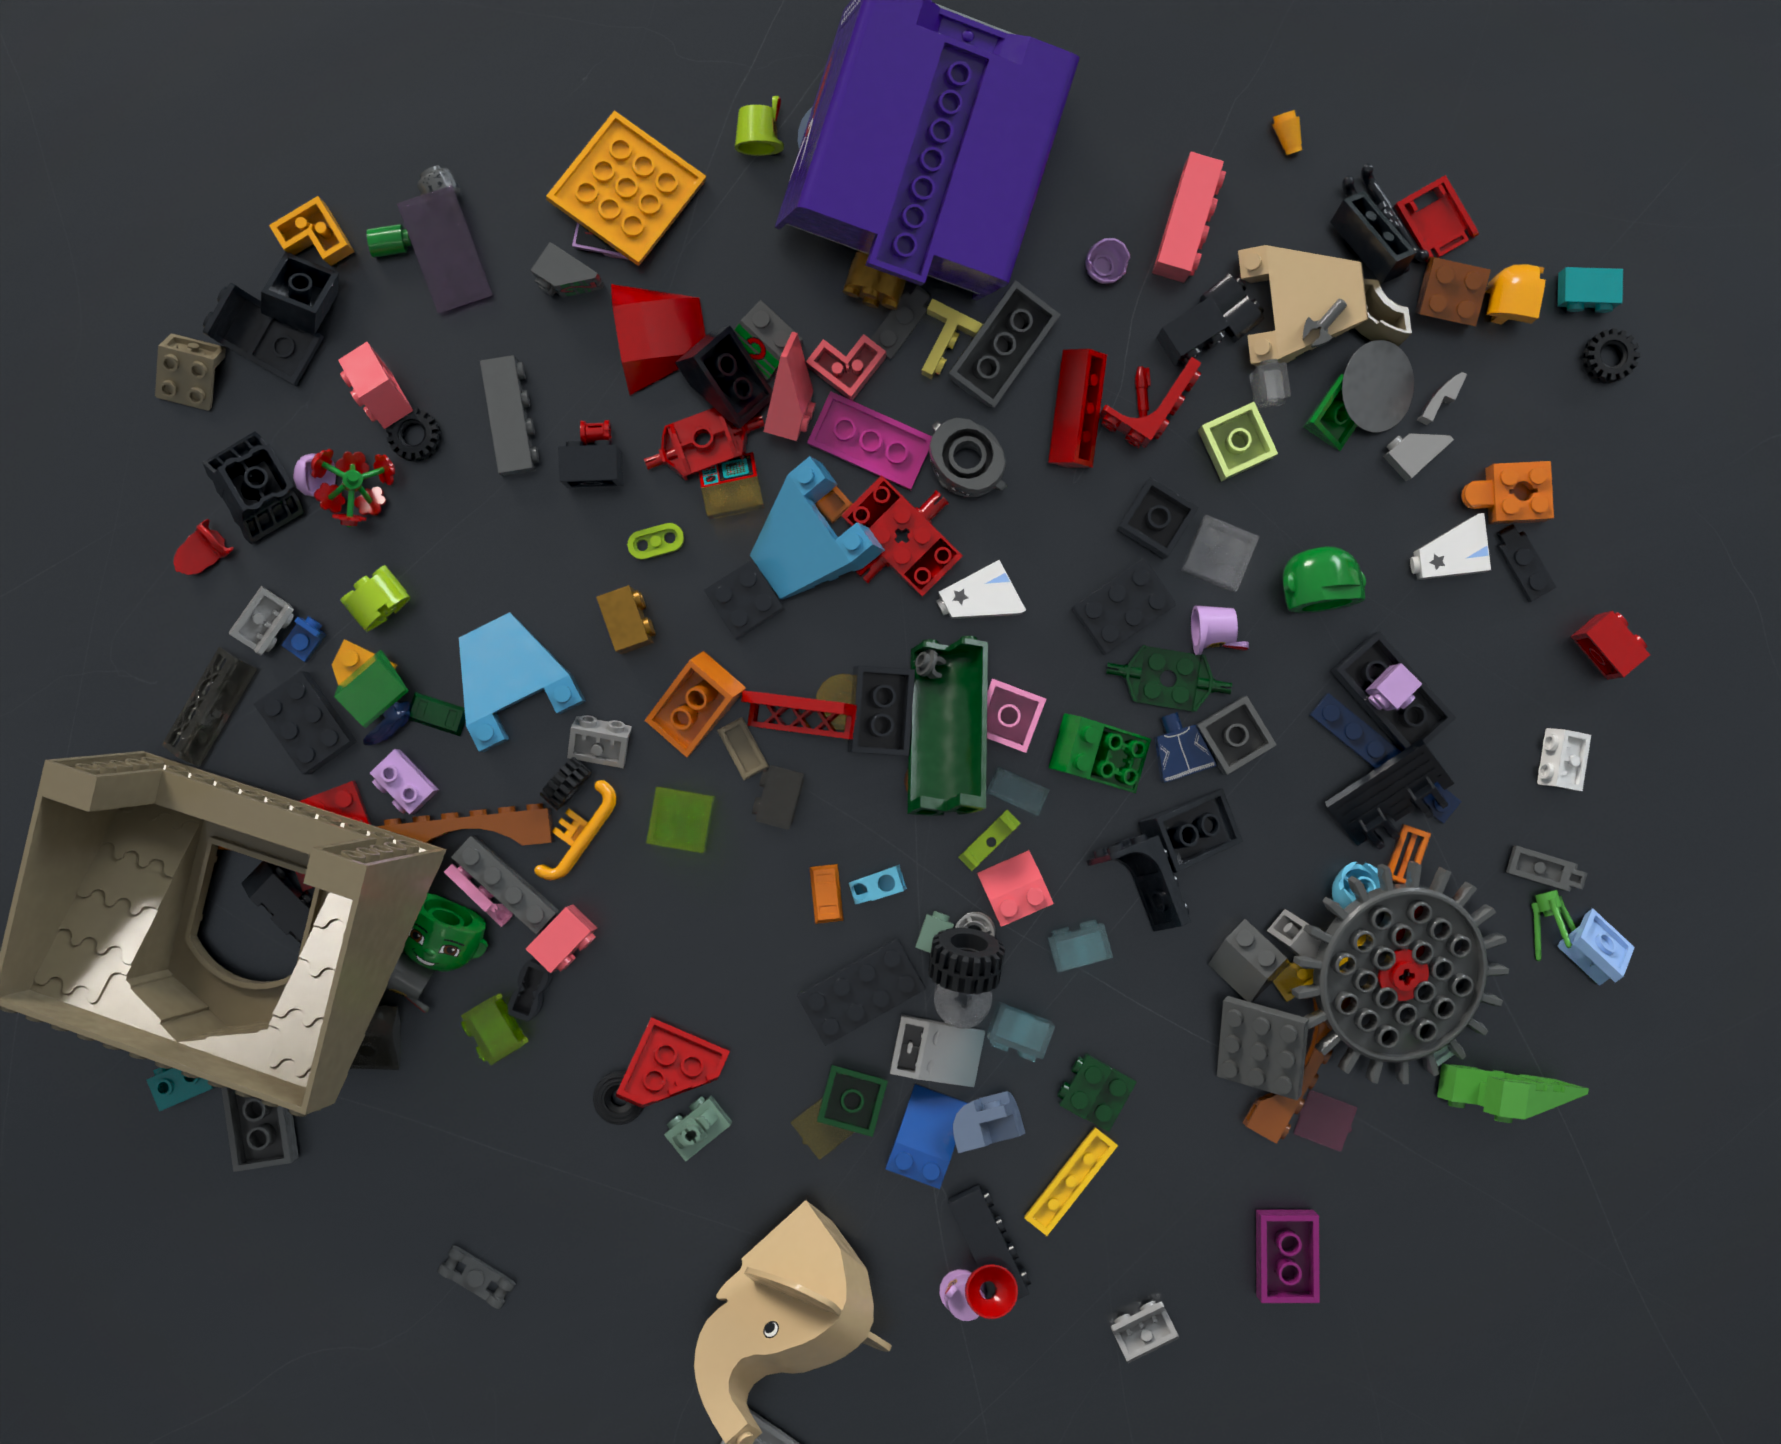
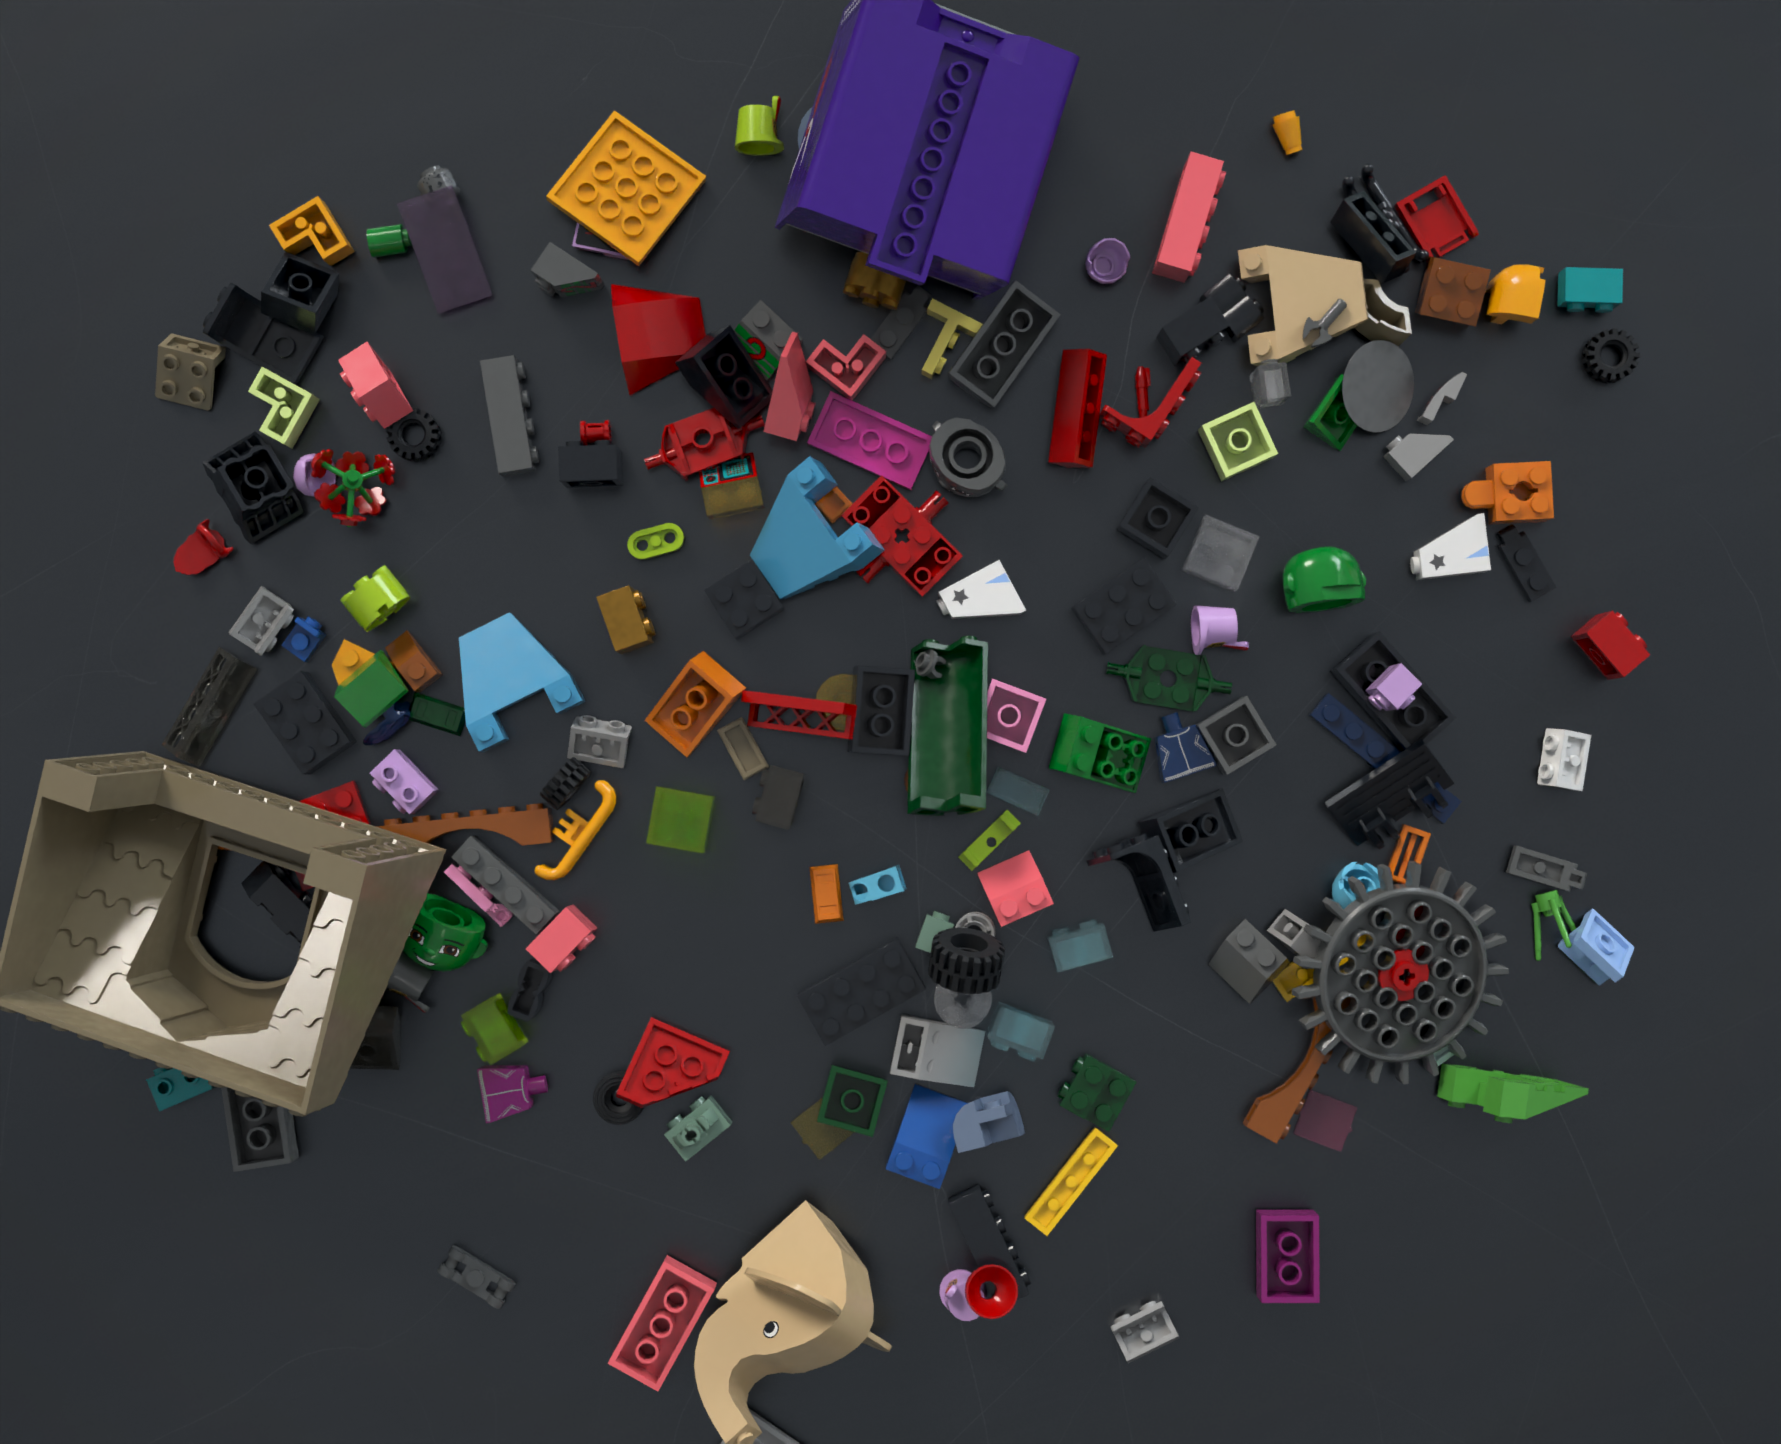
dark grey plate [1217,996,1309,1100] -> none
none -> yellowish green brick [248,367,320,449]
none -> dark orange slope [385,630,443,692]
none -> magenta torso [477,1065,548,1123]
none -> coral brick [607,1255,717,1391]

